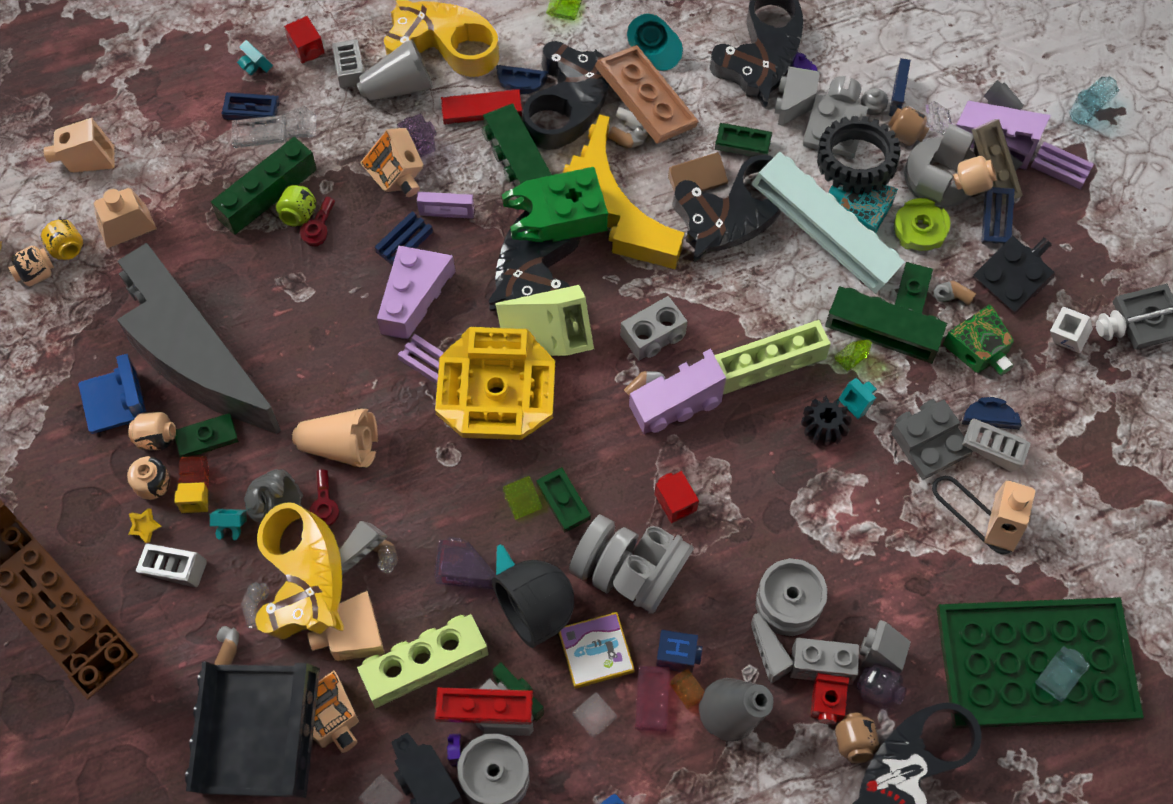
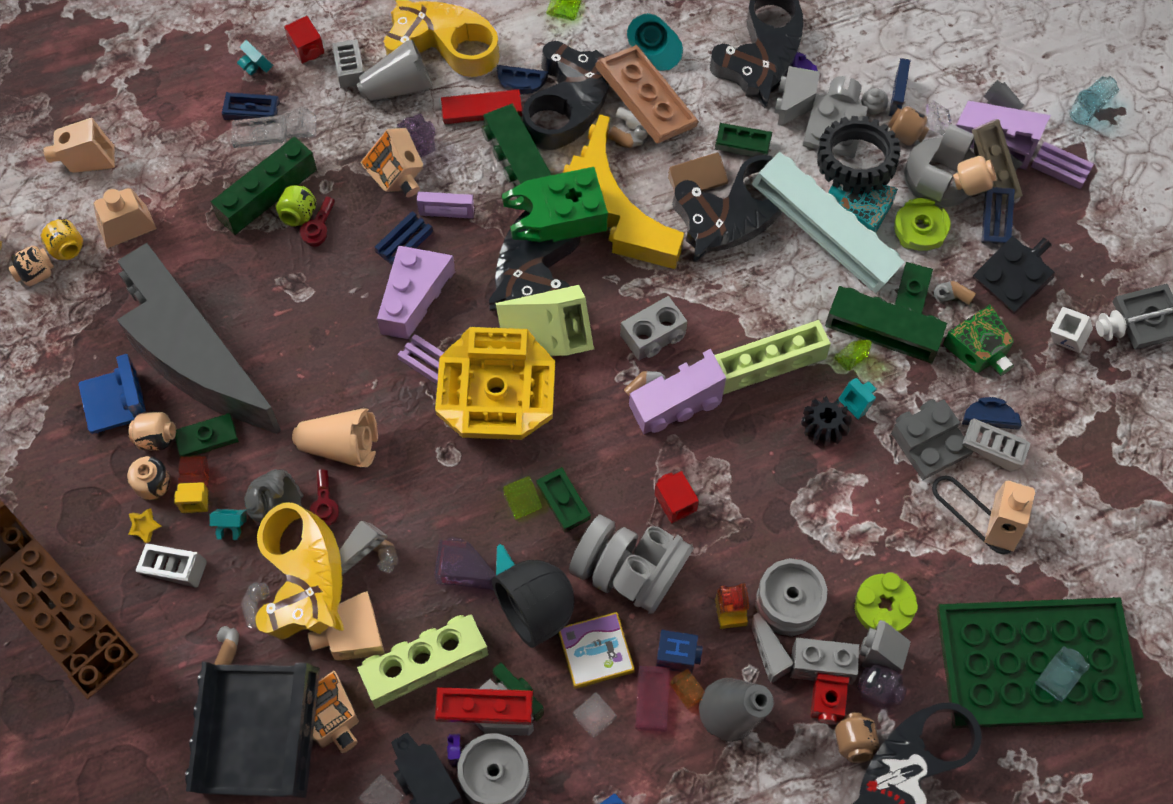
none -> clear red leg [715,583,749,629]
none -> lime plate [855,572,918,633]

